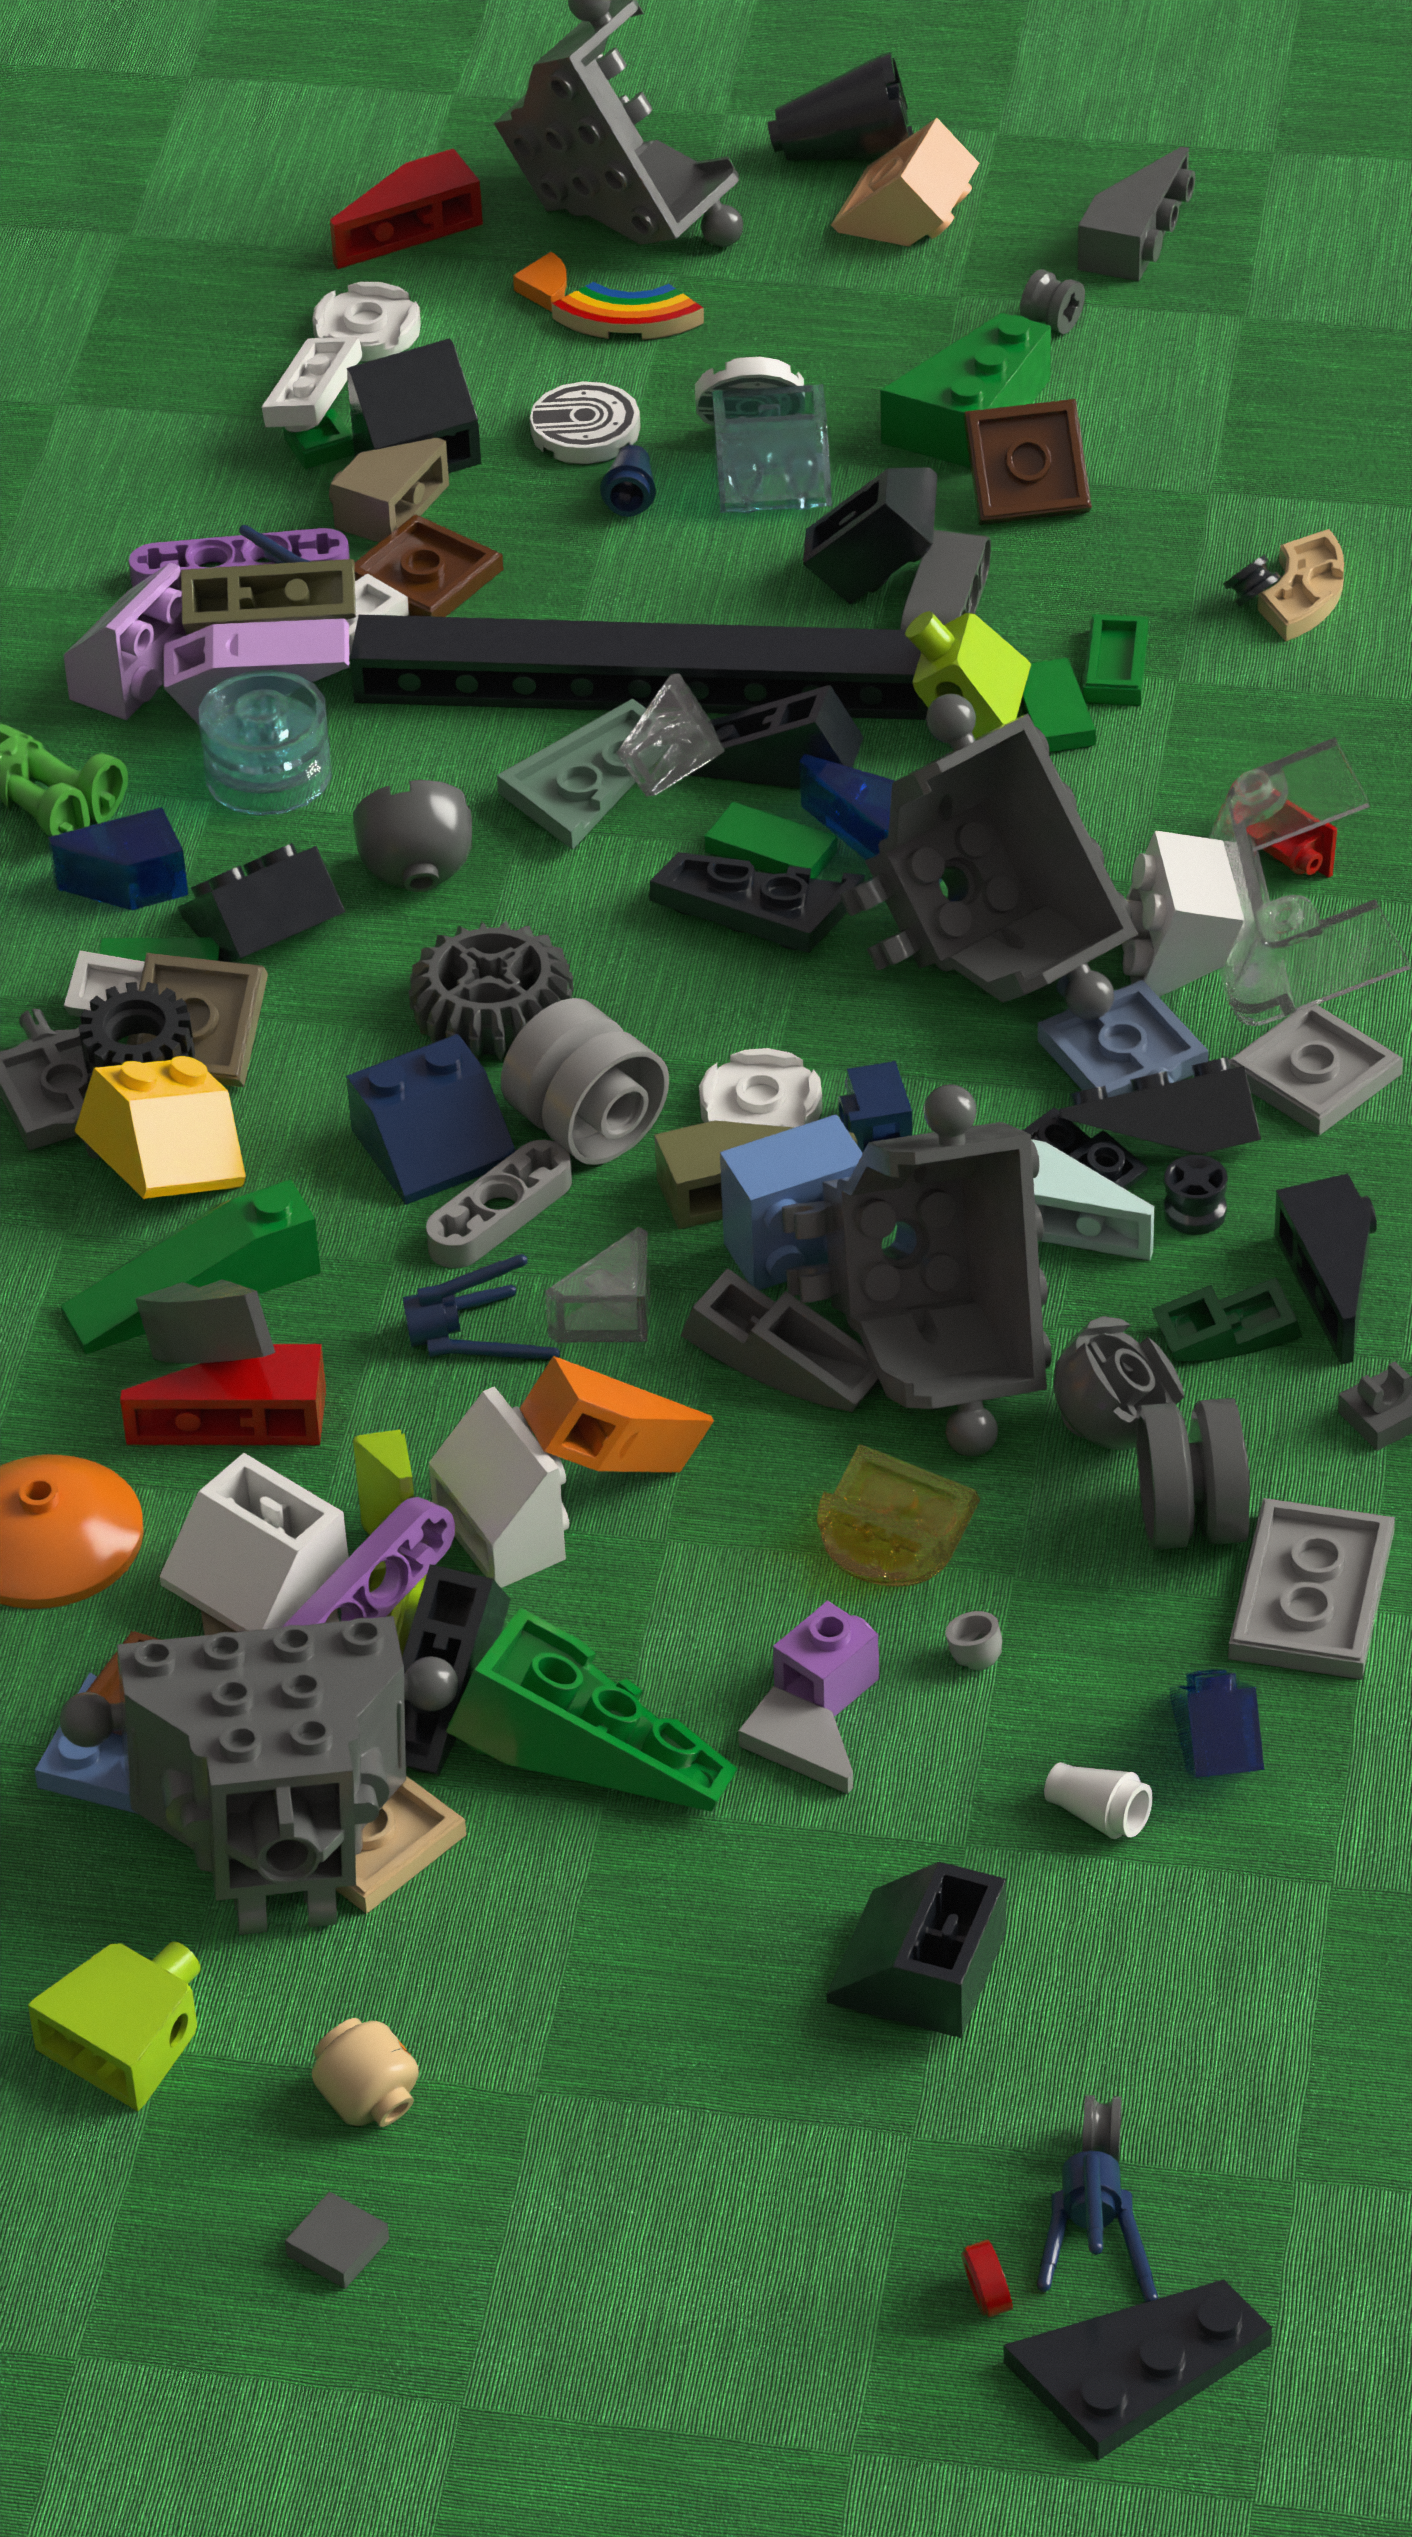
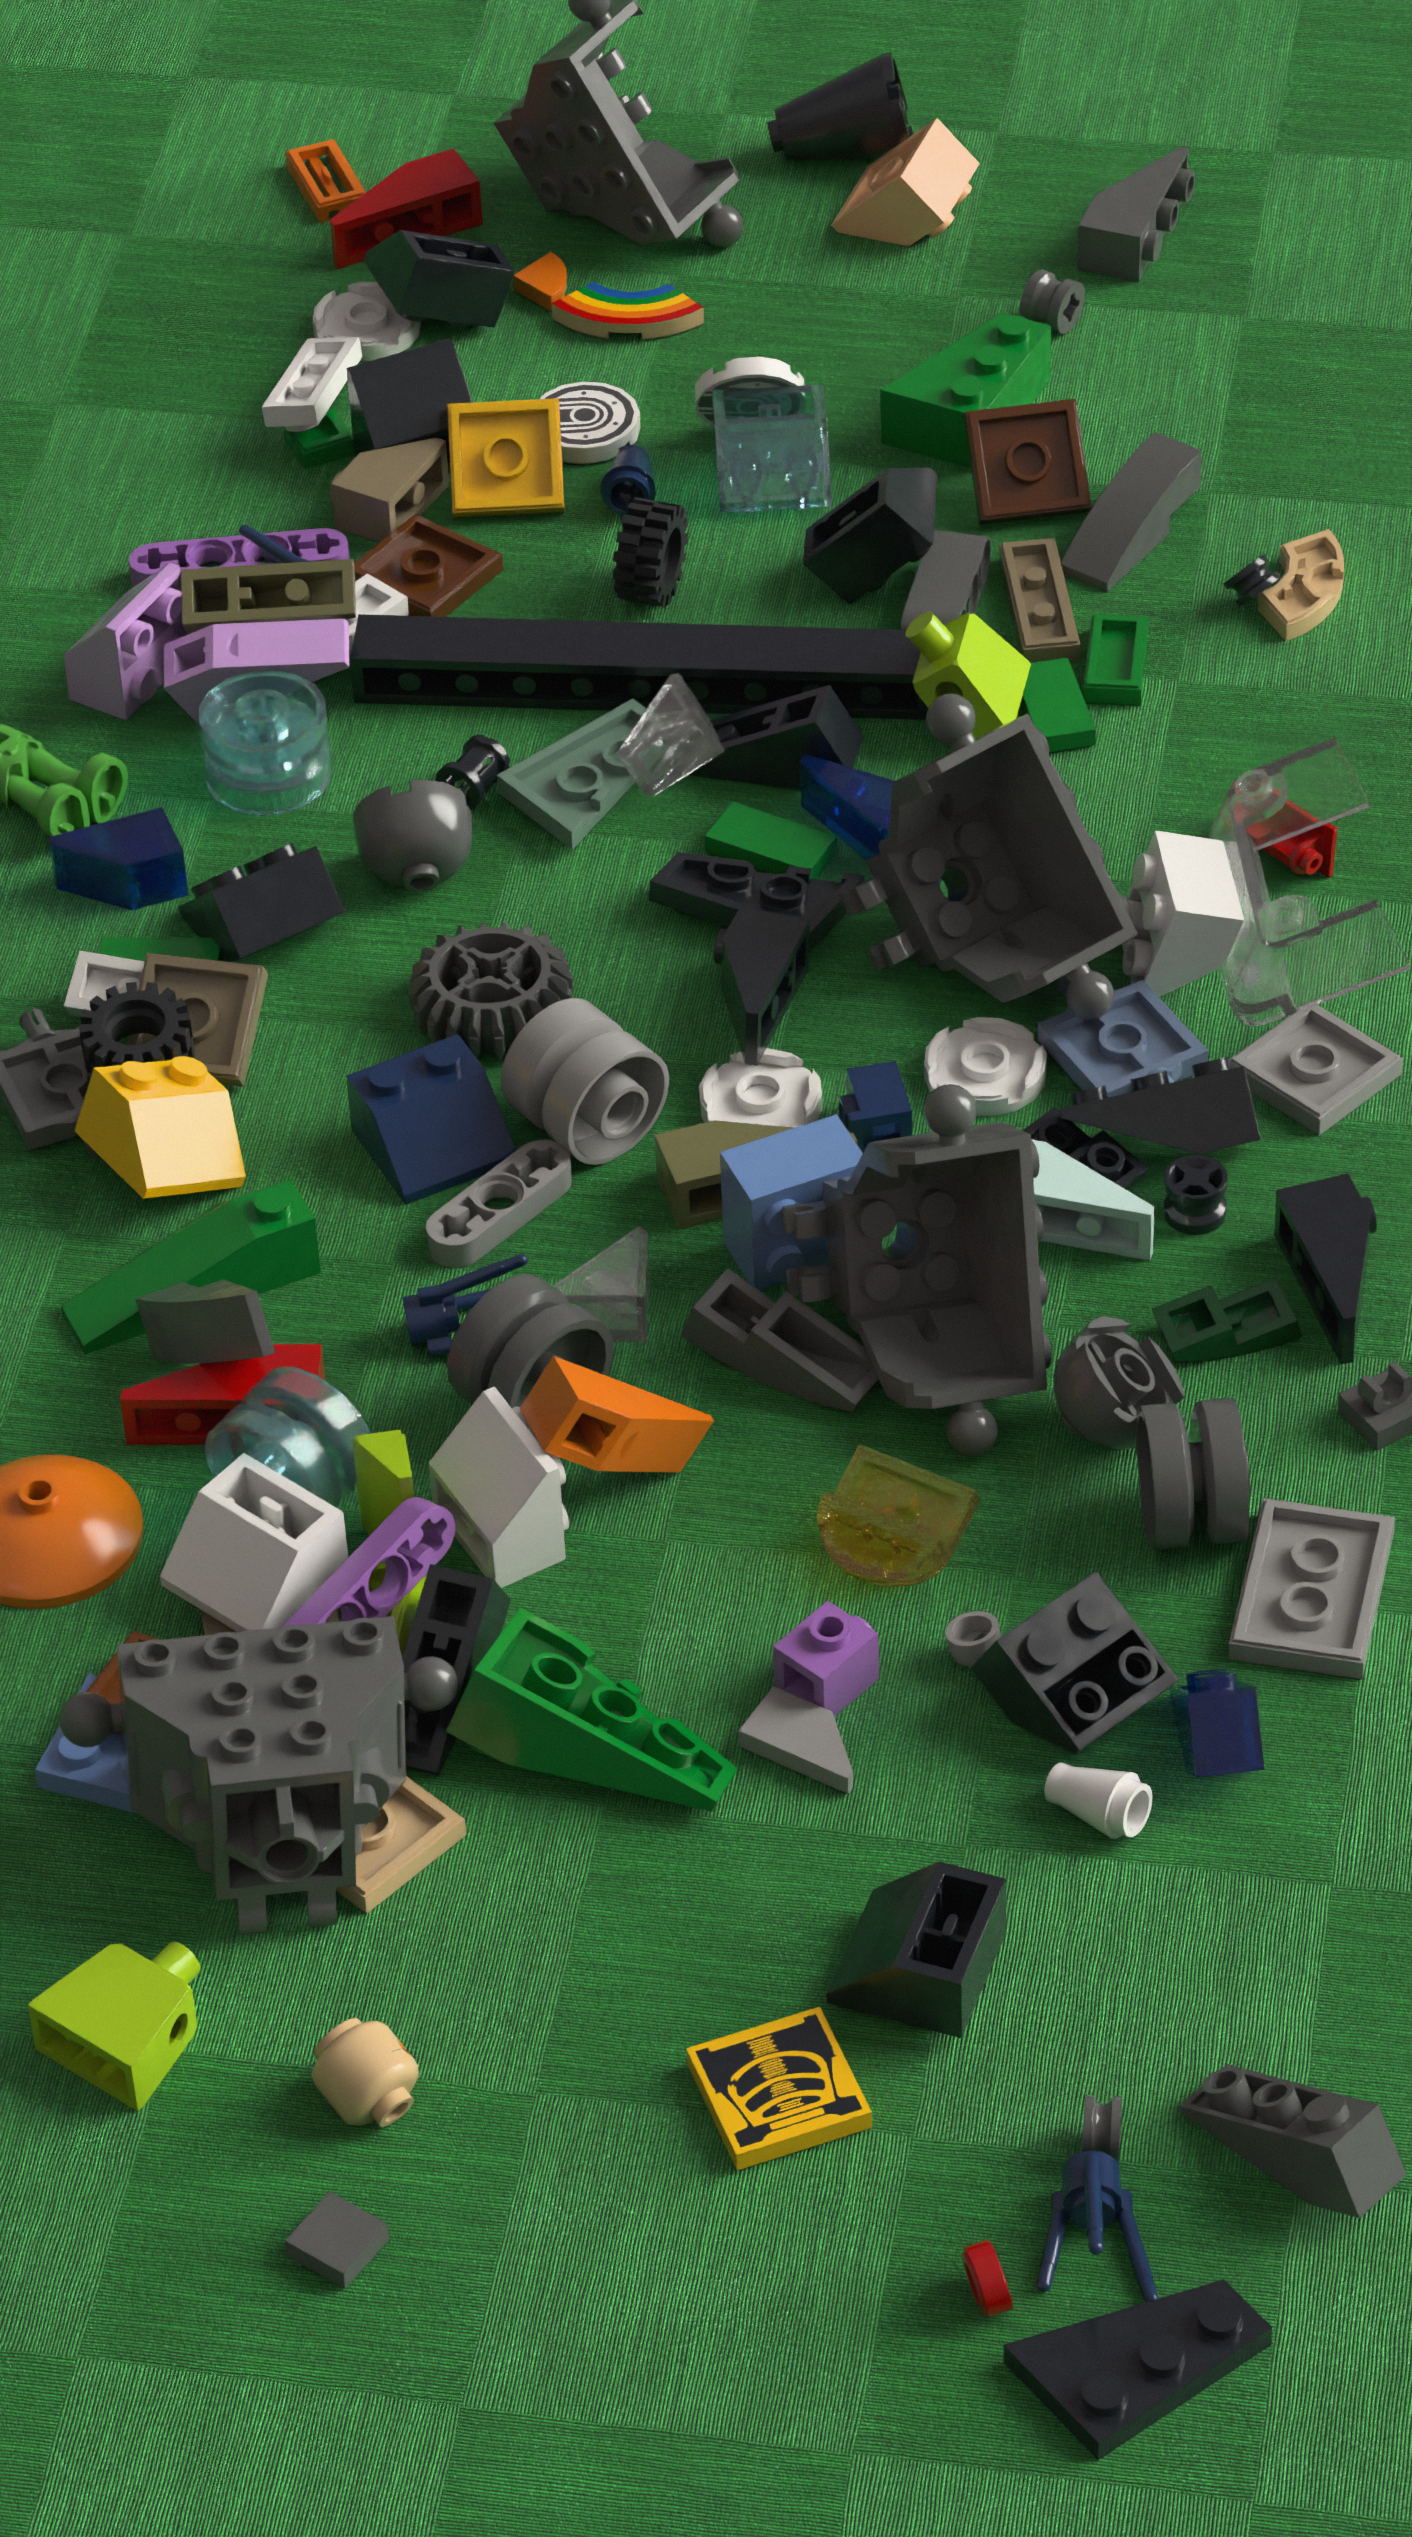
none -> clear light blue wheel [204,1367,371,1508]
none -> orange tile [285,139,366,223]
none -> black slope [364,230,515,329]
none -> black bush [435,734,510,810]
none -> yellow tile [447,398,565,518]
none -> dark grey wheel [447,1274,614,1441]
none -> black tyre [613,498,689,607]
none -> tile [686,2007,872,2171]
none -> black slope [714,907,810,1066]
none -> white tile [924,1017,1047,1117]
none -> black slope [971,1572,1179,1754]
none -> dark tan tile [999,538,1080,663]
none -> dark grey slope [1061,432,1202,592]
none -> dark grey slope [1180,2064,1407,2218]

